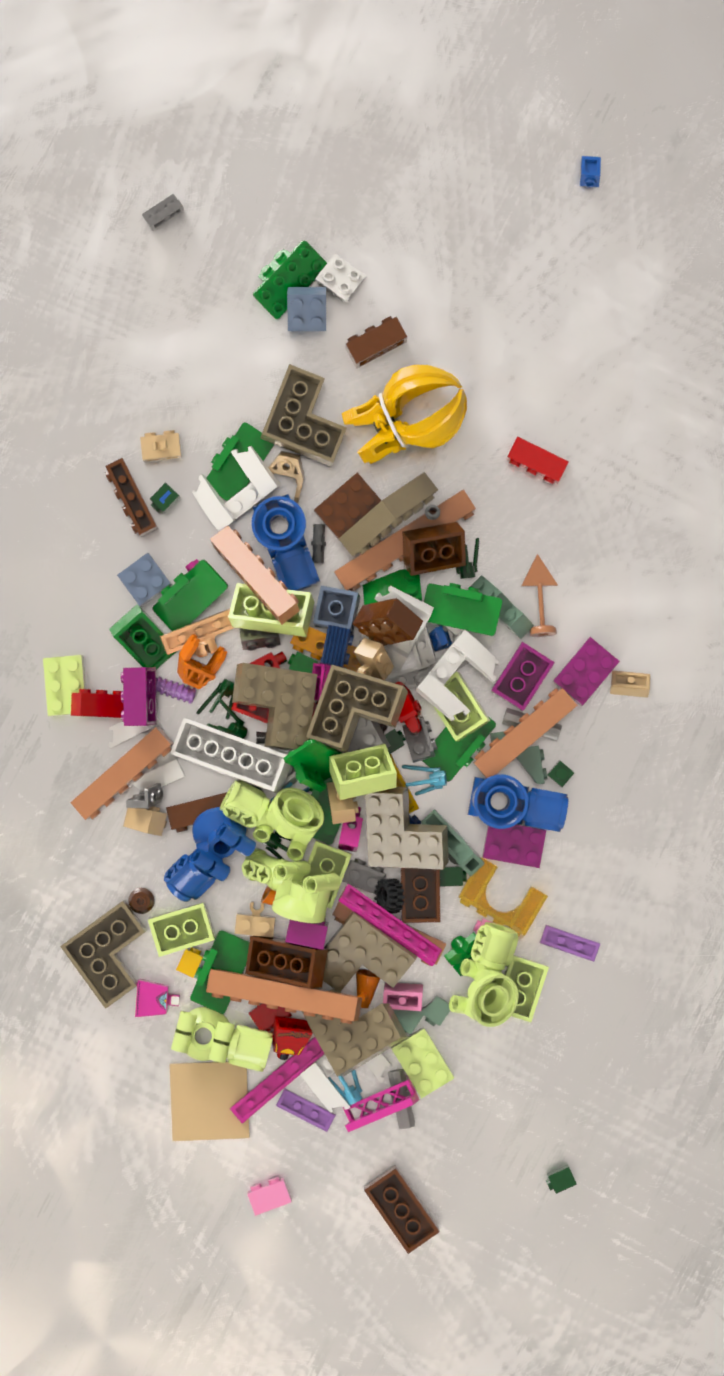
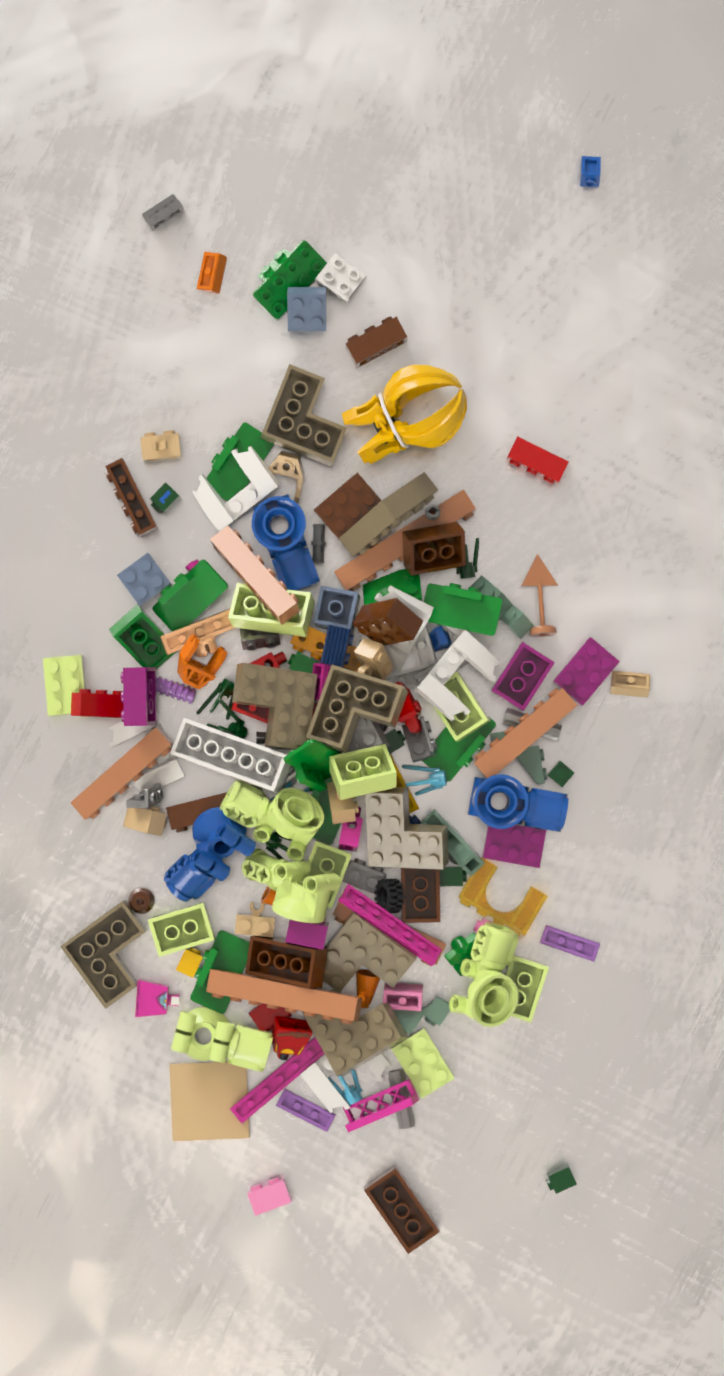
none -> orange slope [196,252,227,294]

